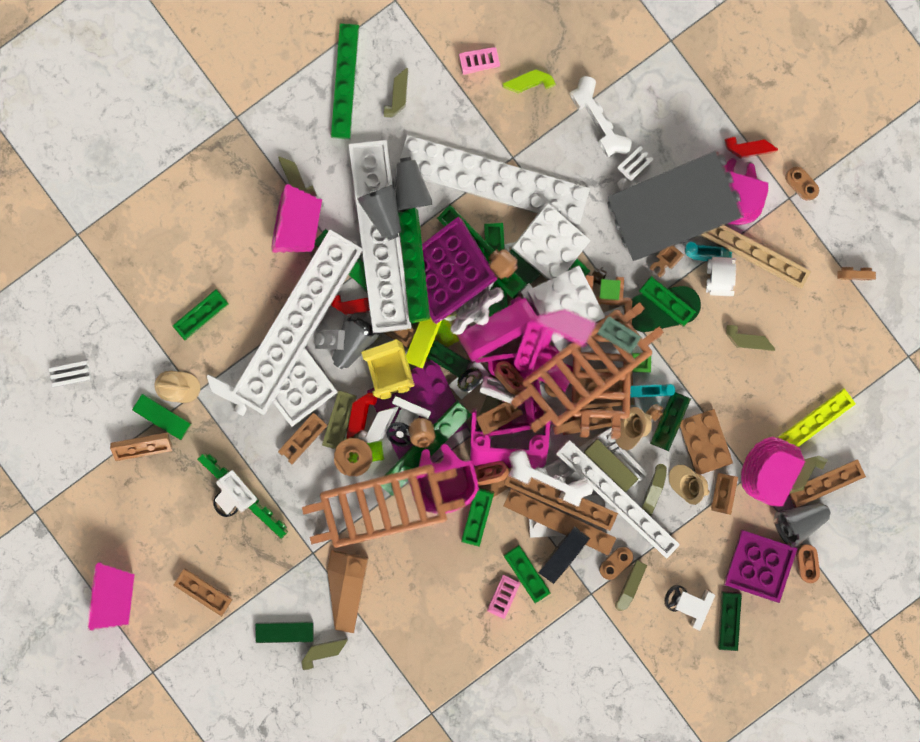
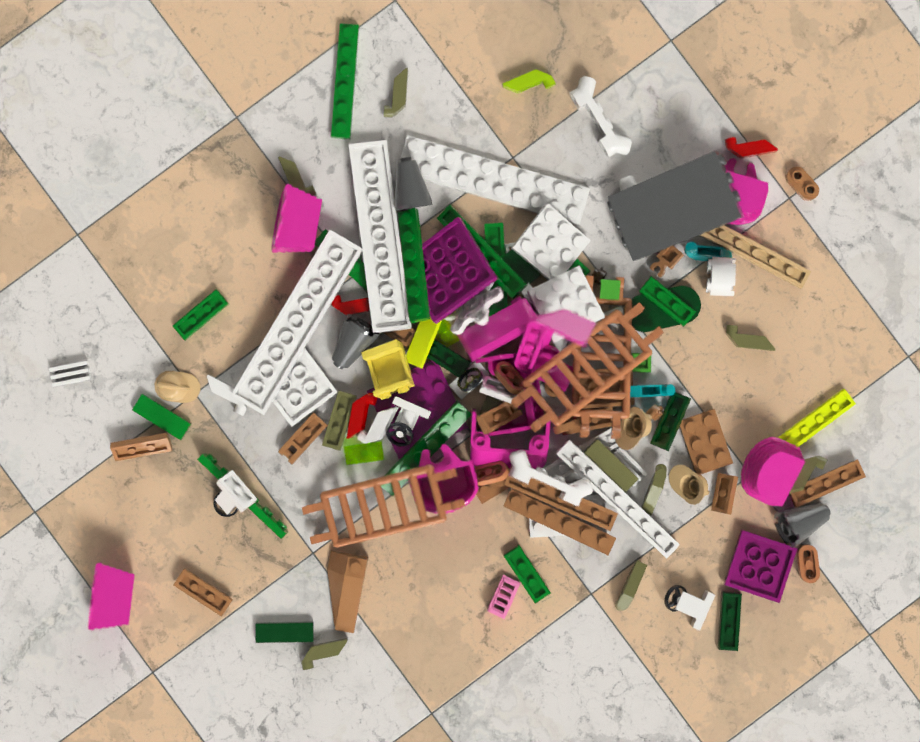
light grey plate [315,330,345,350] -> none
medium nougat plate [334,438,373,477] -> none
dark grey cone [357,184,401,241] -> none
medium nougat head [409,418,435,448] -> none
bright pink slope [459,47,500,75] -> none
green tile [461,487,494,547] -> none
medium nougat head [489,249,518,279] -> none
black slope [538,526,590,584] -> none
sand green plate [597,316,641,354] -> none
medium nougat plate [599,547,633,580] -> none
white tile [618,146,654,181] -> none
medium nougat plate [837,267,876,280] -> none

